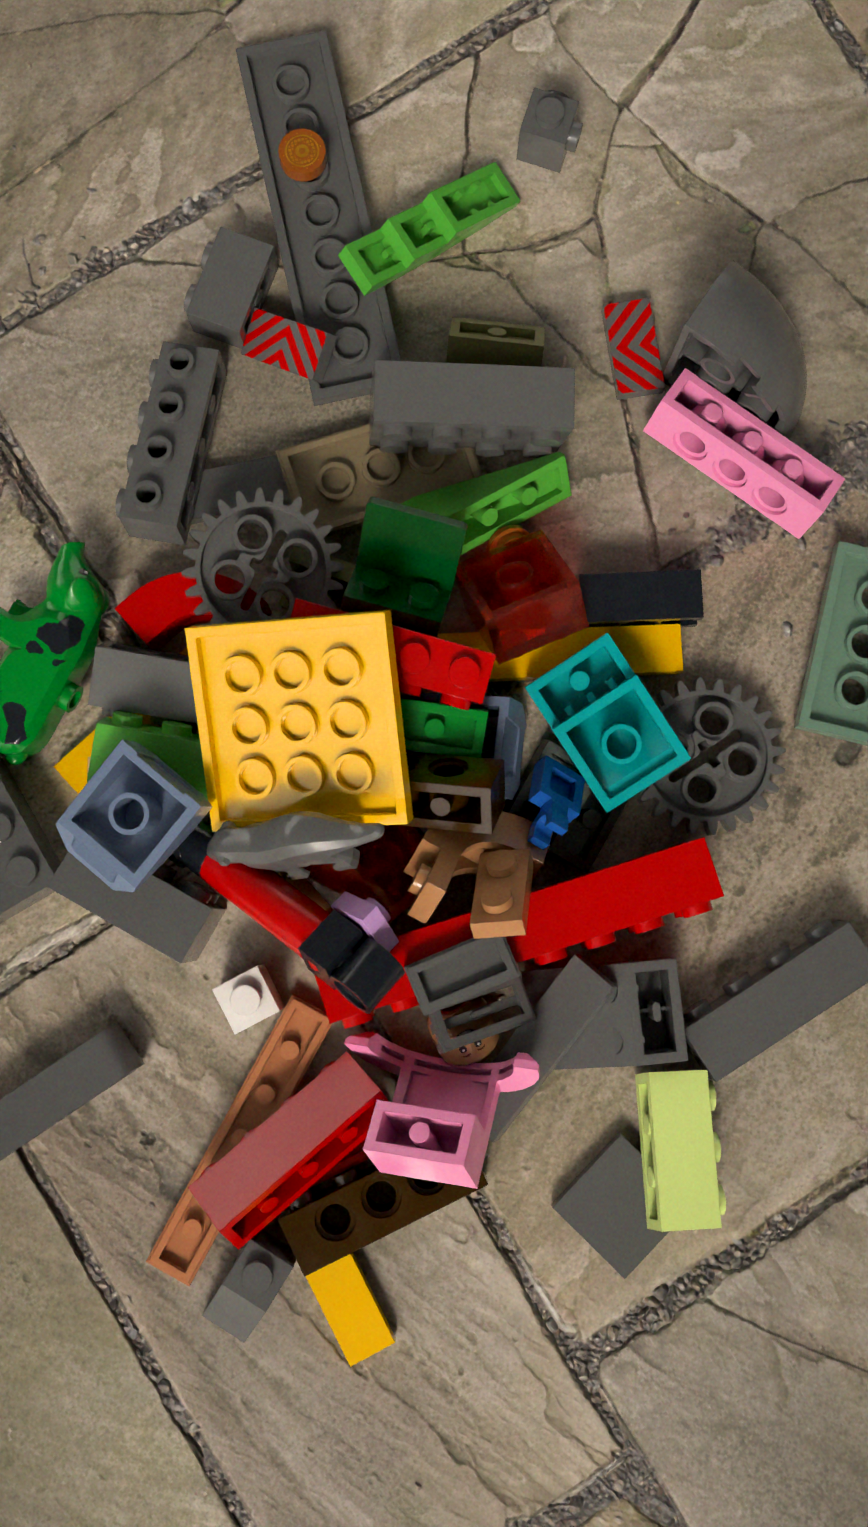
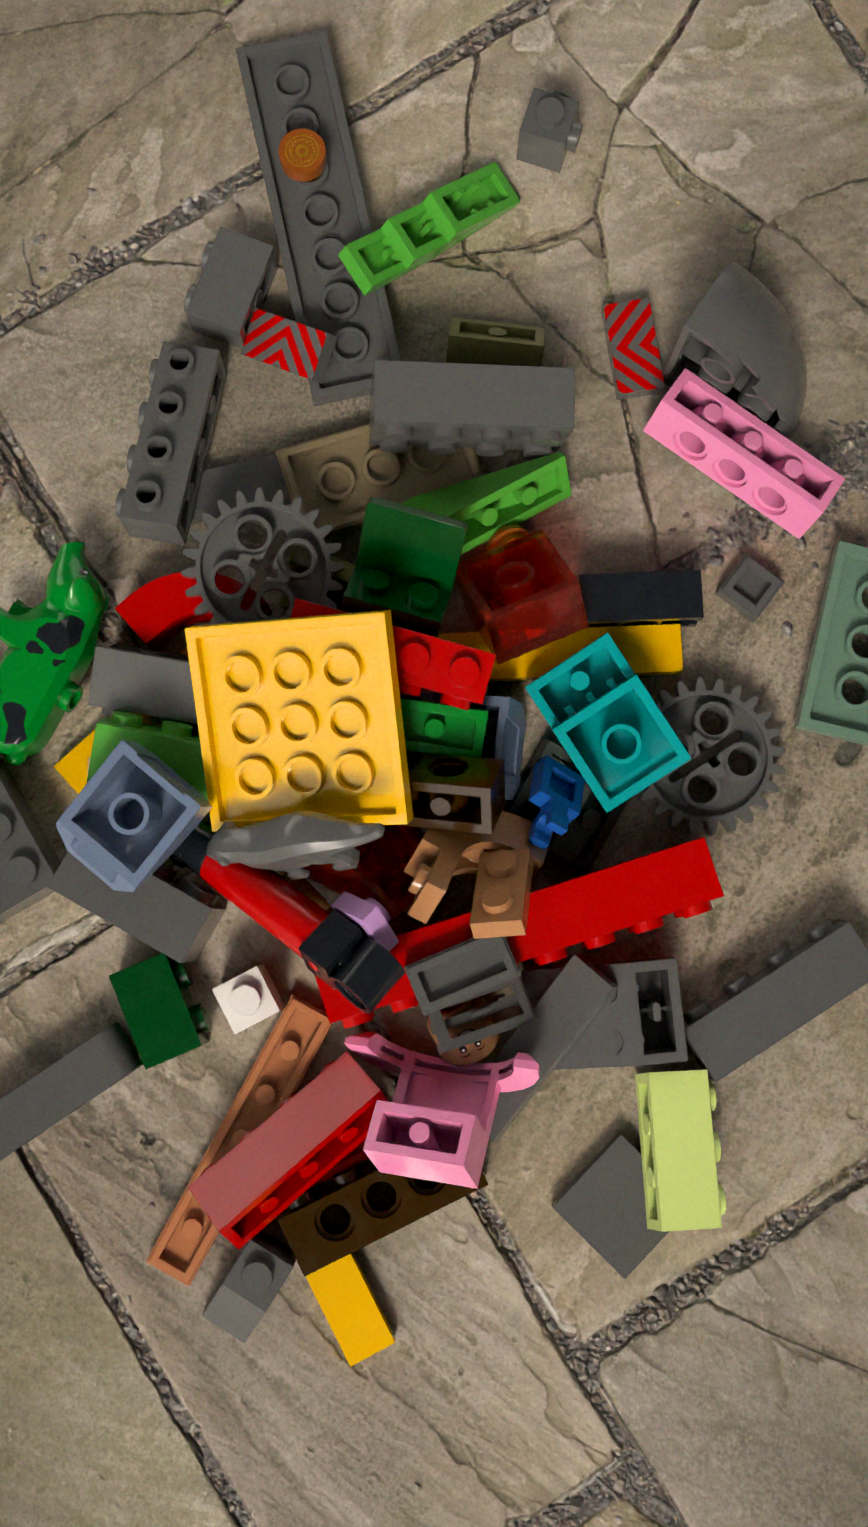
none -> dark green brick [109,953,212,1070]
none -> dark grey tile [716,553,785,622]

